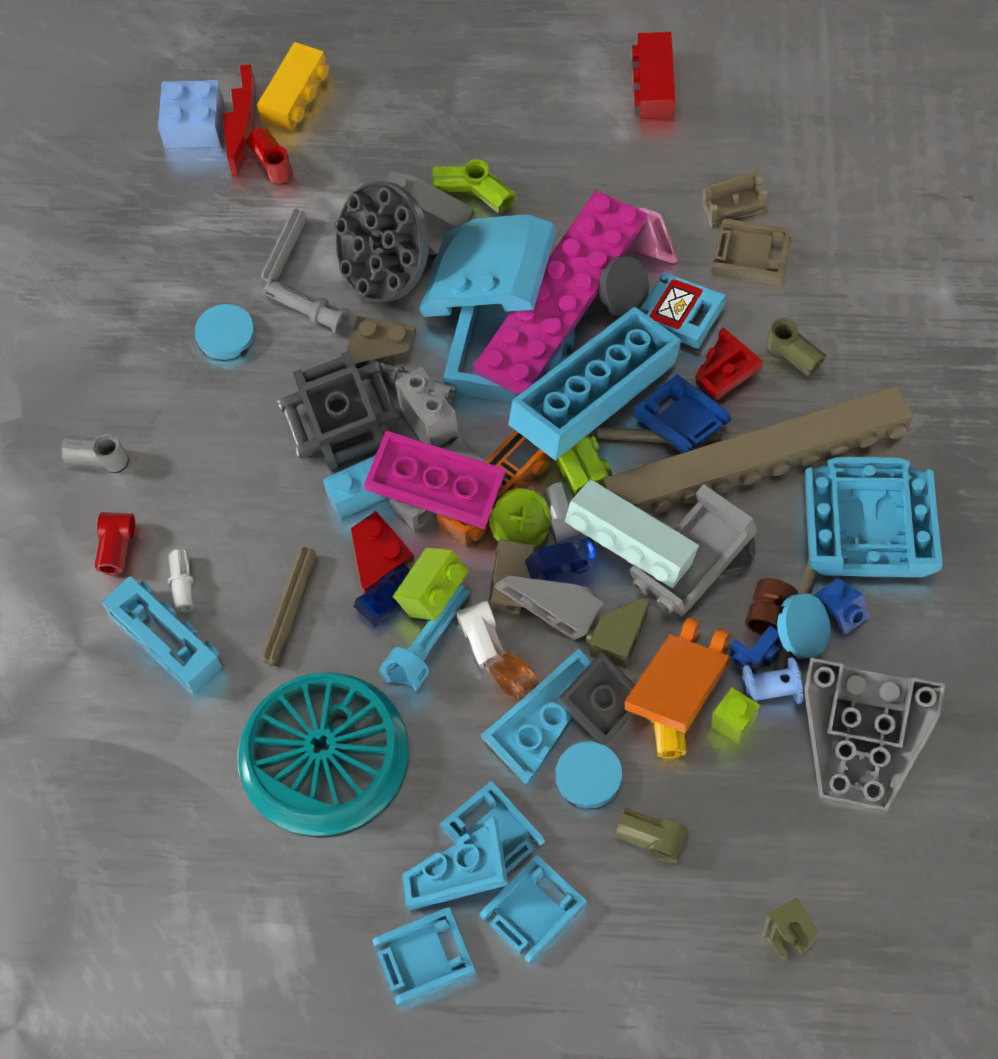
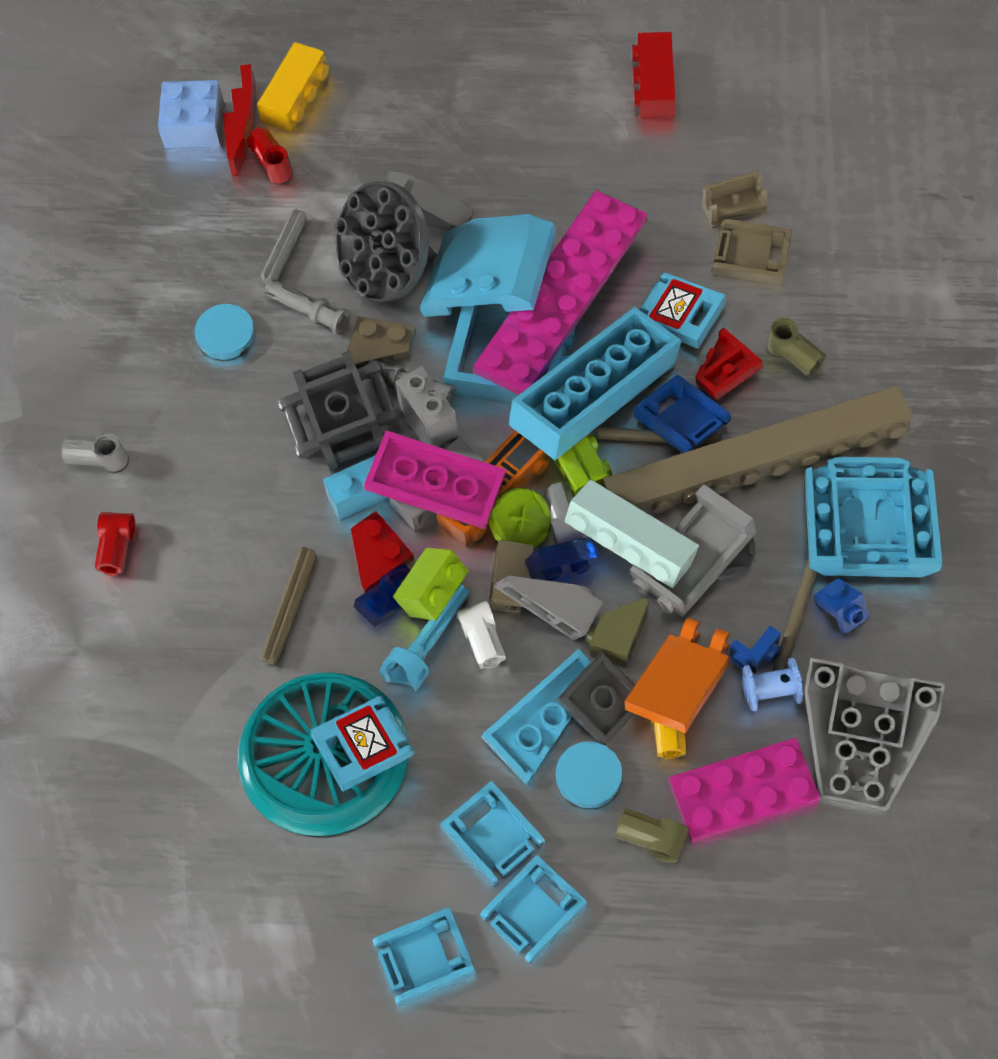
medium azure brick [102,576,223,695] -> none
white axle [168,549,195,613] -> none
medium azure wing [402,816,508,911] -> none
lime piece [433,159,516,214] -> none
clear orange wheel [489,650,539,702] -> none
dark grey tile [599,256,649,317] -> none
bright pink slope [627,207,679,264] -> none
lime brick [711,687,760,745] -> none
copper wheel [745,578,798,636] -> none
olive hinge [761,898,818,959] -> none
medium azure tile [777,594,830,659] -> none
none -> container [311,696,415,792]
none -> dark pink plate [669,738,821,843]

